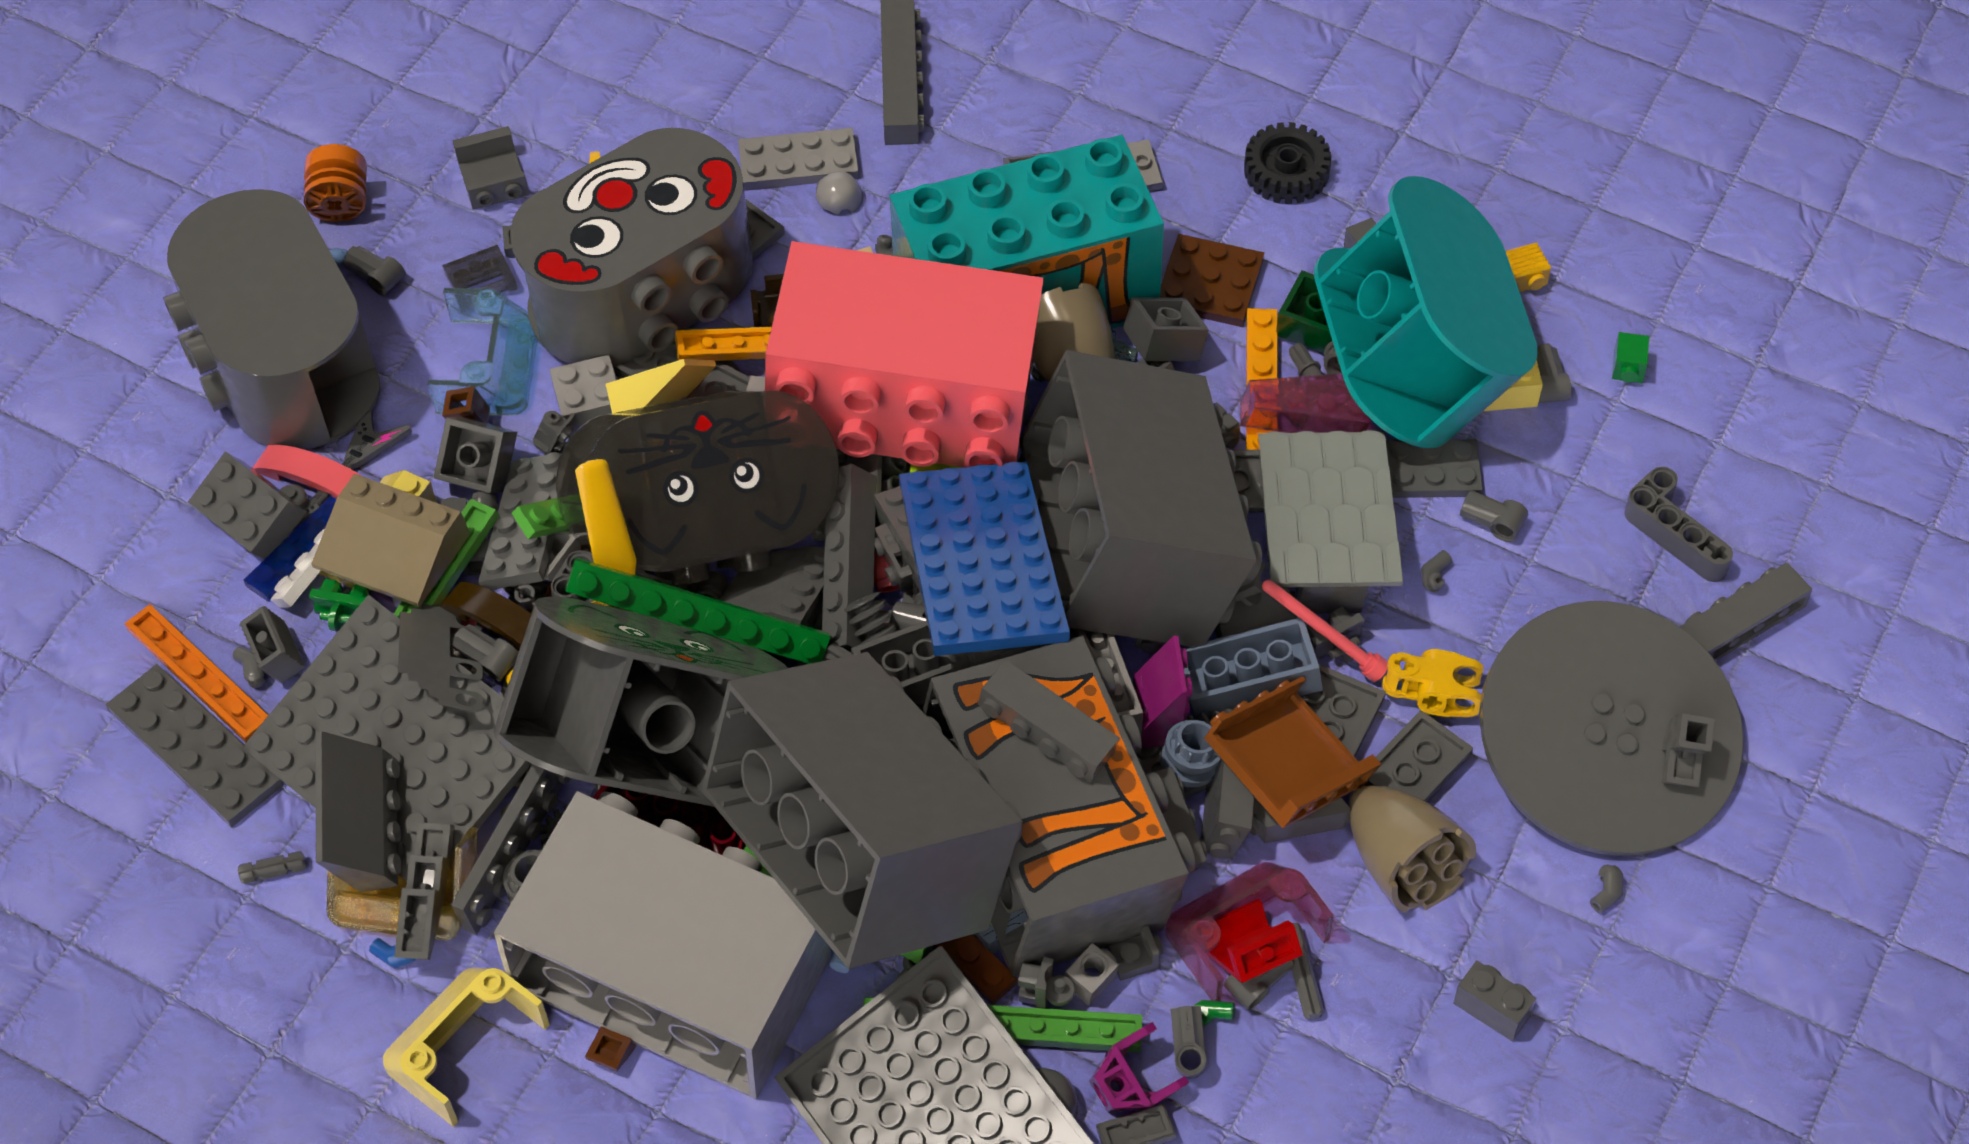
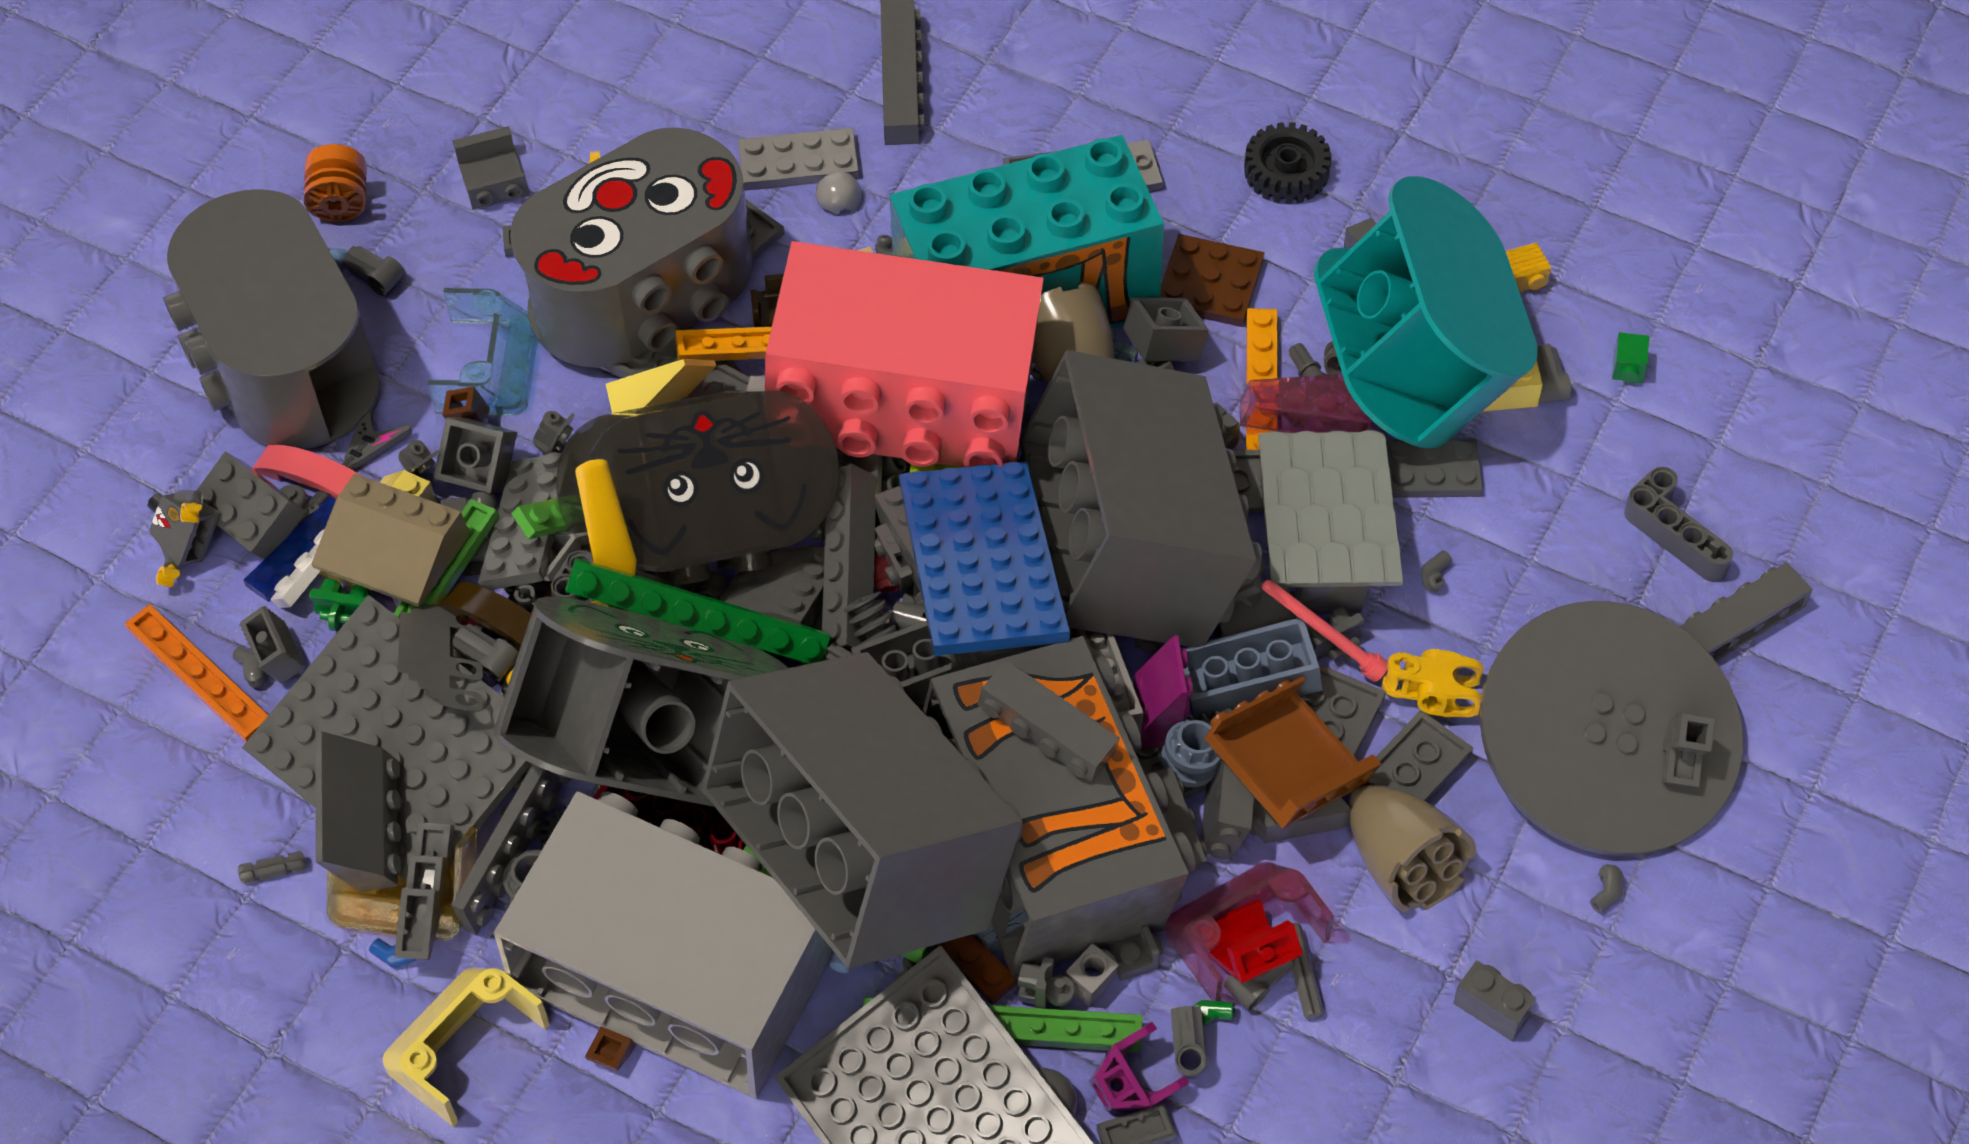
dark grey plate [105,664,283,828] -> none
clear smoke plate [442,245,518,310] -> none
light grey brick [549,355,626,438] -> none
dark green brick [1276,270,1332,353] -> none
dark grey piece [1460,490,1528,542] -> none
none -> dark grey torso [147,490,220,588]
none -> dark grey hinge [398,440,440,476]

